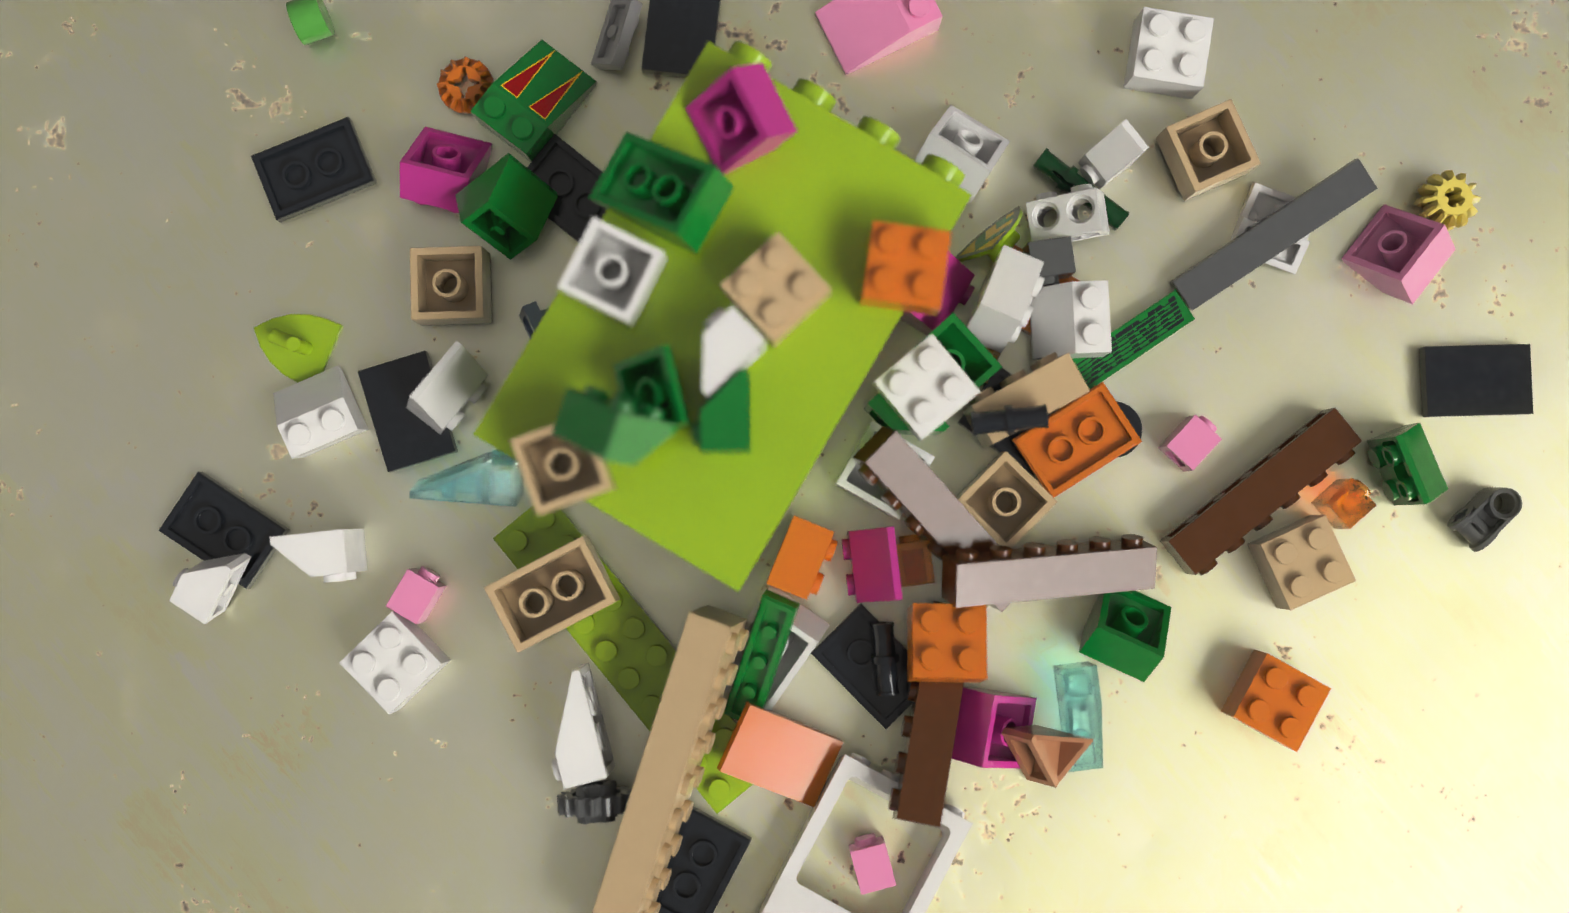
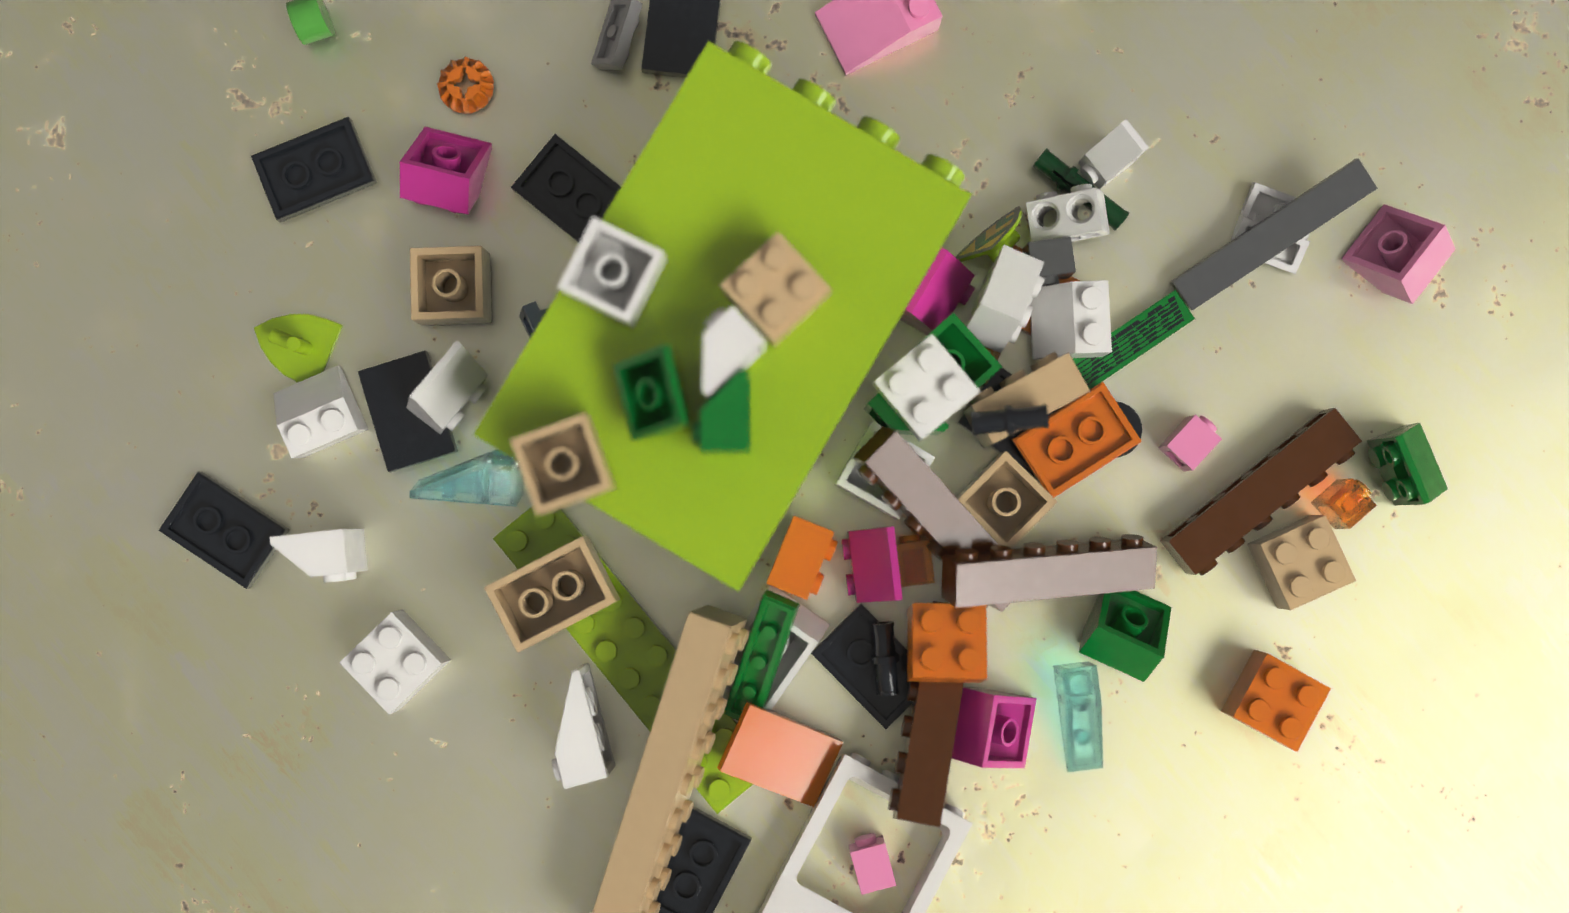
white slope [169,553,251,624] -> none
bright pink brick [386,566,446,625] -> none
green slope [456,153,558,260] -> none
green slope [470,40,597,162] -> none
green slope [552,385,678,466] -> none
dark grey gear [557,779,632,824] -> none
green slope [589,132,734,254] -> none
dark pink slope [686,63,797,175] -> none
orange brick [860,220,952,316] -> none
white slope [914,105,1010,203] -> none
nougat slope [1002,725,1095,788] -> none
white brick [1124,7,1214,99] -> none
tan brick [1156,99,1261,201] -> none
light yellow gear [1413,170,1481,231] -> none
black tile [1419,344,1534,418] -> none
dark grey piece [1447,487,1522,552] -> none

